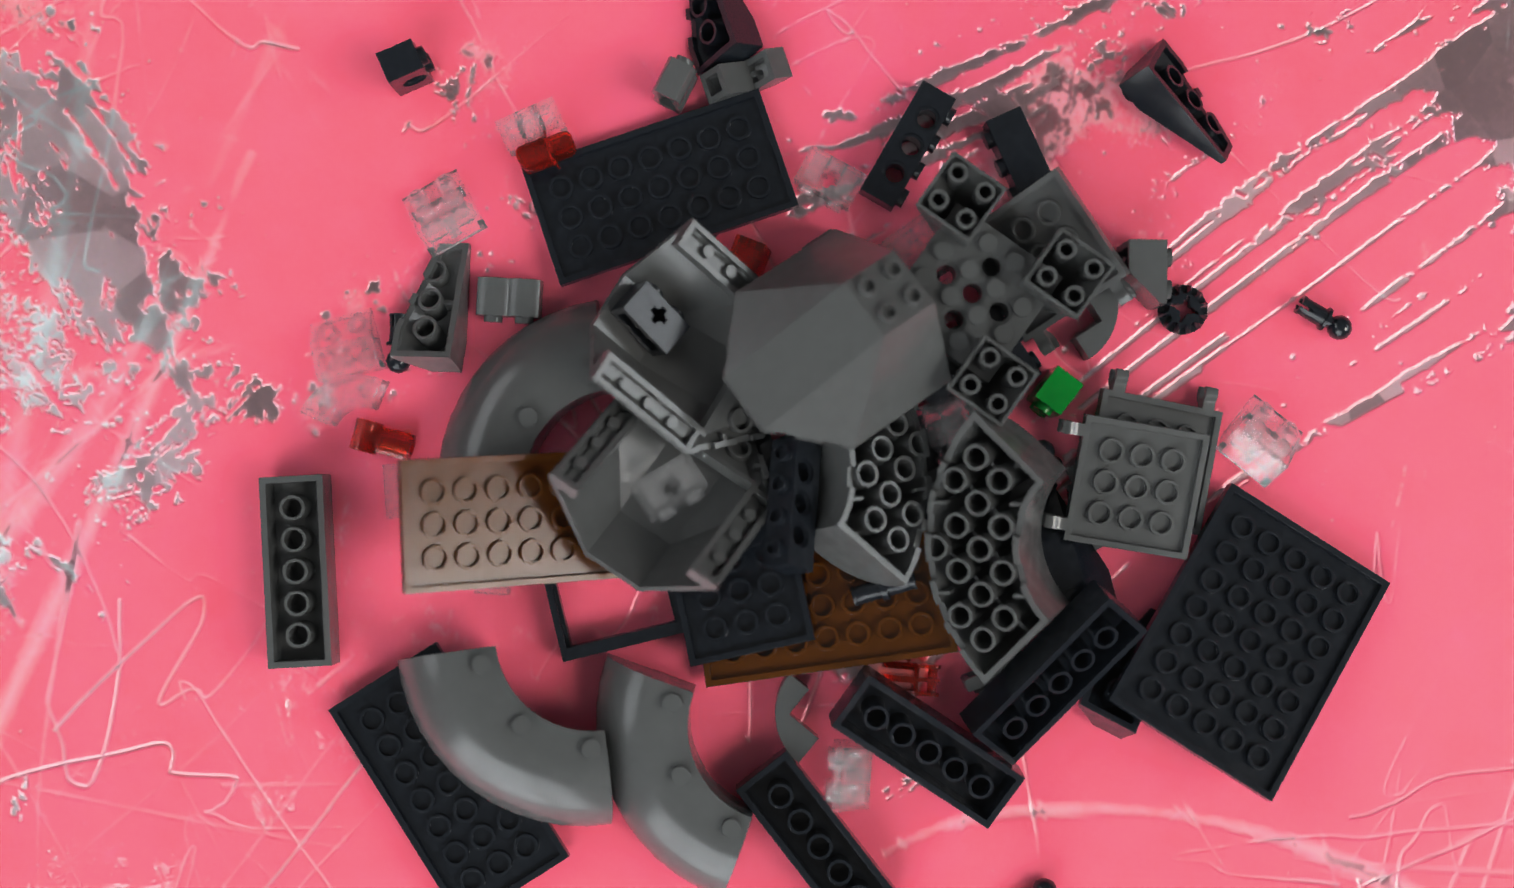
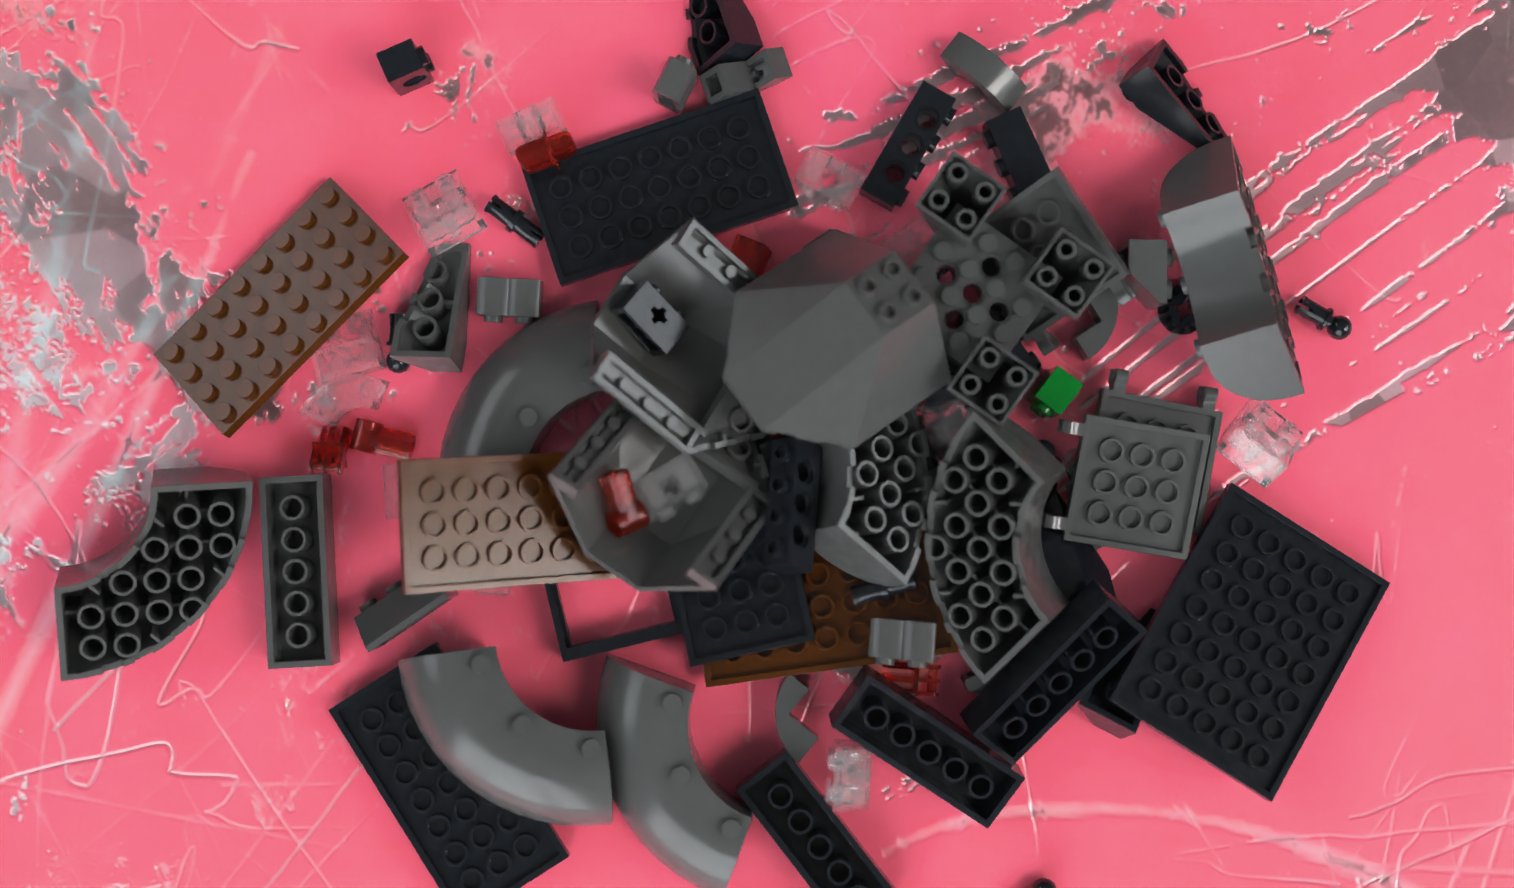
none -> dark grey brick [54,467,253,681]
none -> reddish brown plate [154,177,409,438]
none -> clear red arm [309,426,352,475]
none -> dark grey slope [354,580,459,652]
none -> black pin [484,194,544,248]
none -> clear red piece [599,468,650,539]
none -> dark grey brick [868,618,937,668]
none -> dark grey brick [940,31,1027,112]
none -> dark grey brick [1157,135,1305,400]

